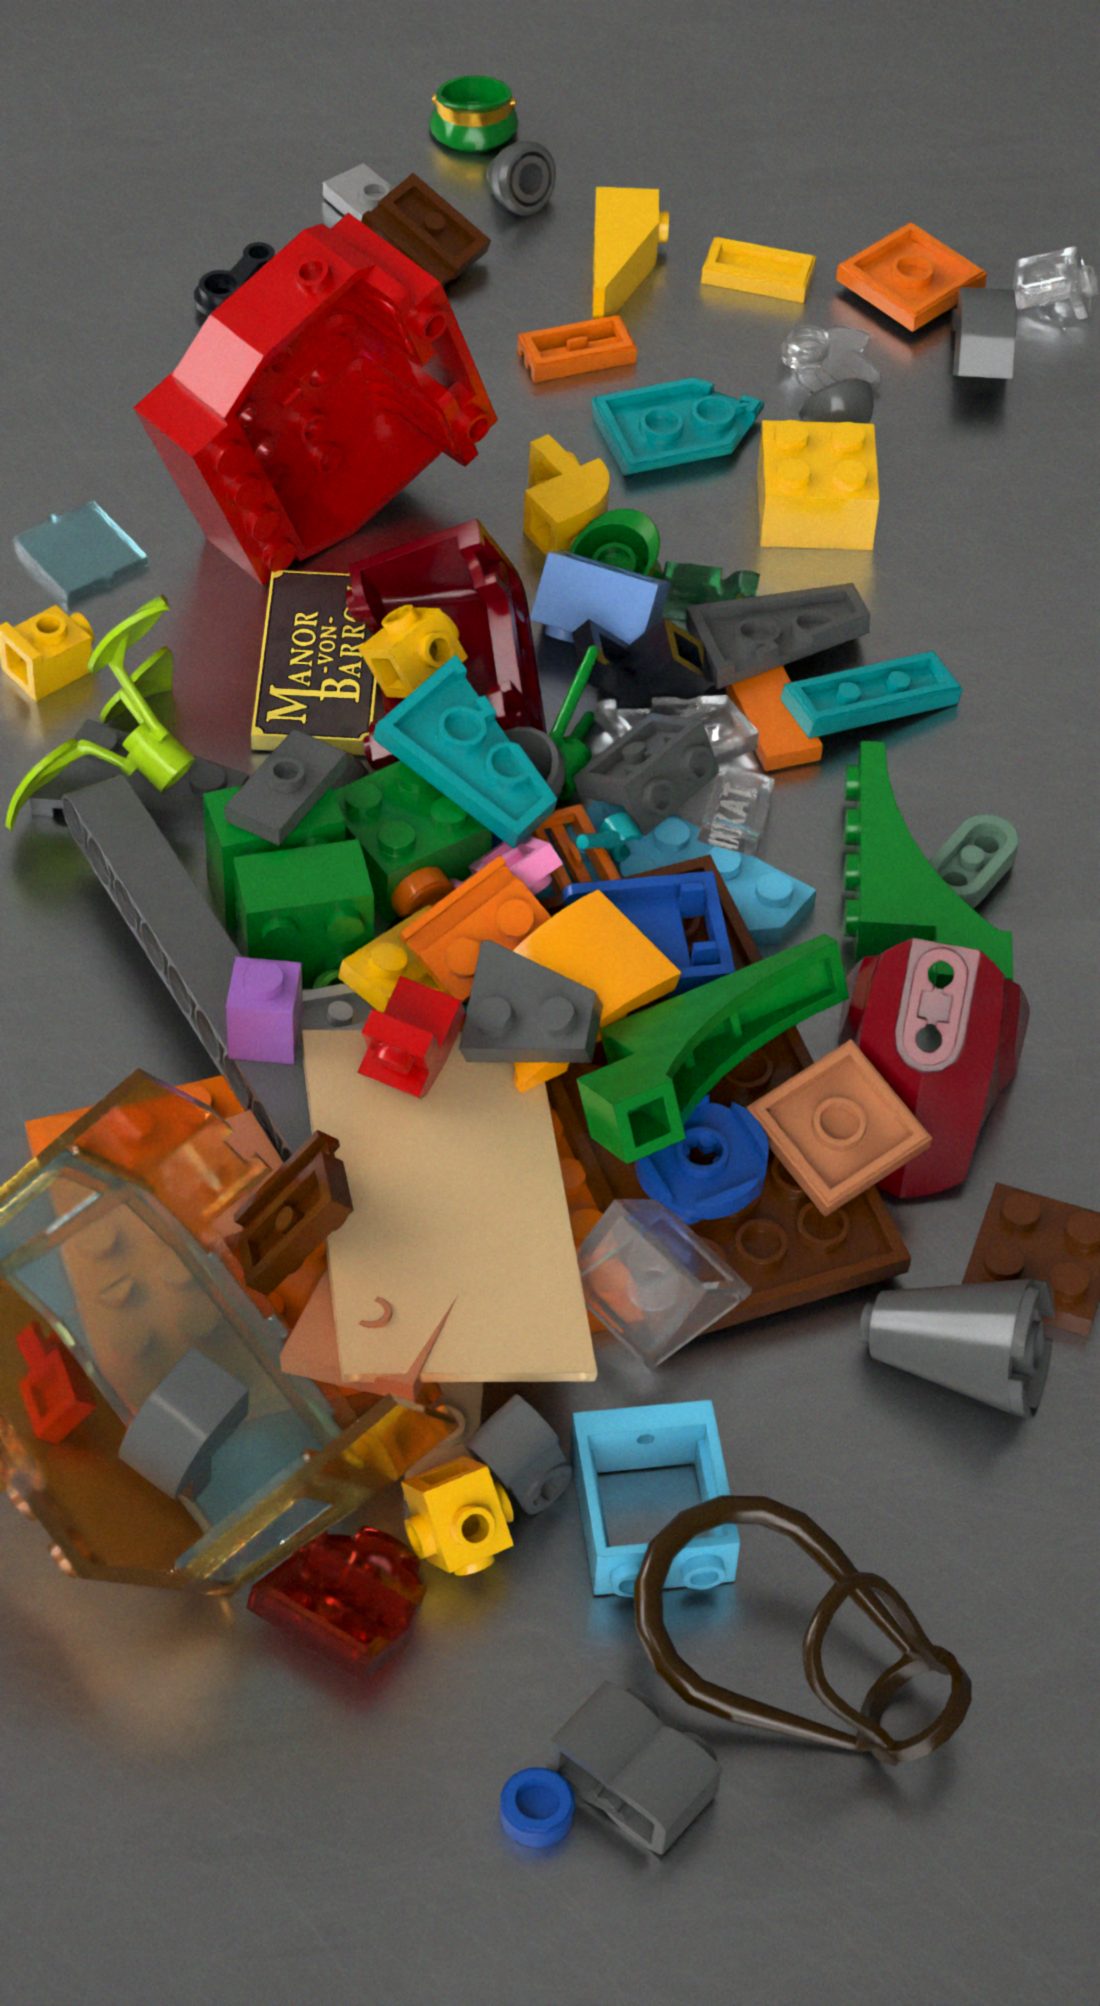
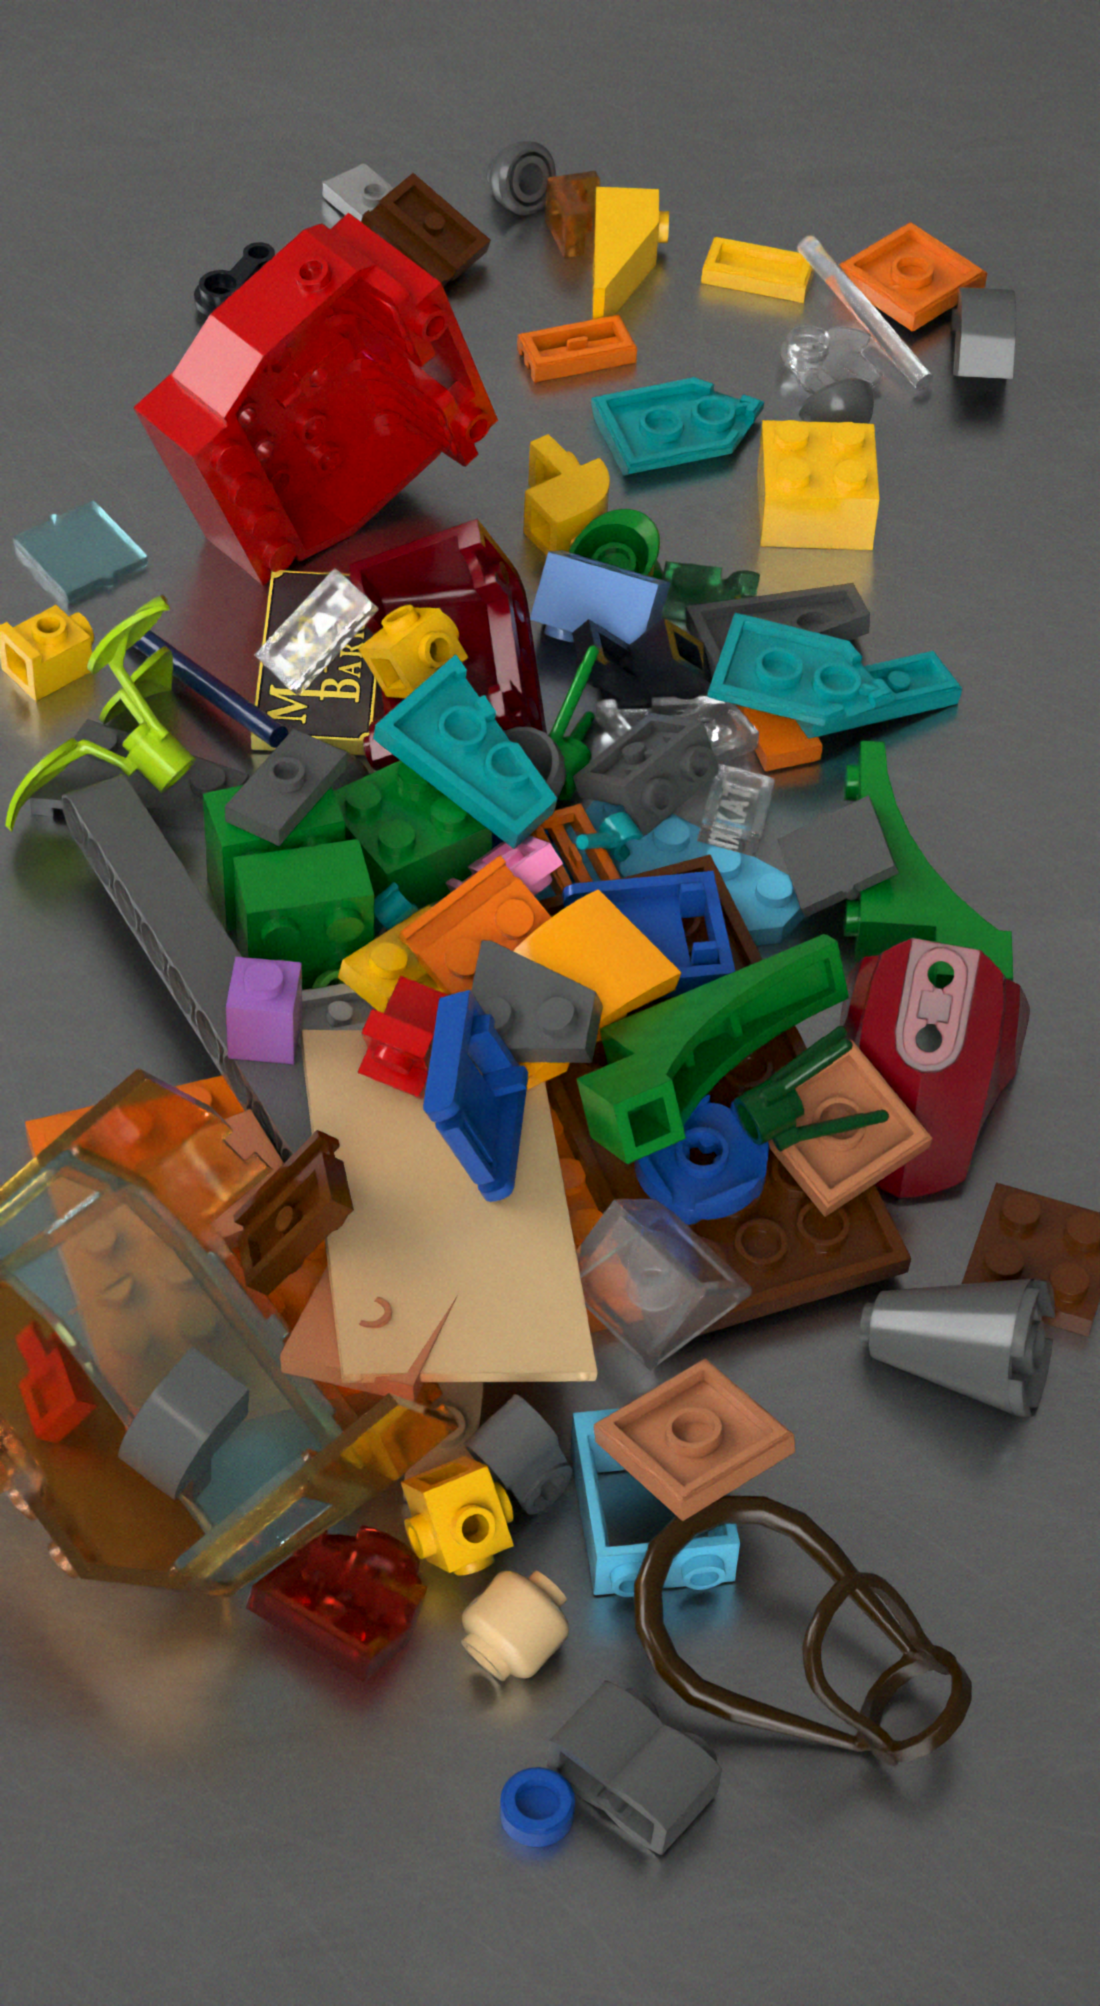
orange tile [391,866,454,916] -> none
green piece [429,75,519,154] -> none
sand green plate [928,814,1019,908] -> none
clear bracket [1012,246,1098,320] -> none
none -> dark blue bar [133,630,288,748]
none -> clear tile [254,568,379,696]
none -> teal hand [374,882,418,936]
none -> blue container [423,990,528,1202]
none -> tan head [461,1571,569,1681]
none -> clear orange bracket [545,171,600,258]
none -> nougat plate [593,1358,795,1521]
none -> teal tile [707,613,895,727]
none -> dark green plant [734,1026,889,1152]
none -> dark grey piece [777,795,899,917]
none -> clear bar [798,235,934,391]

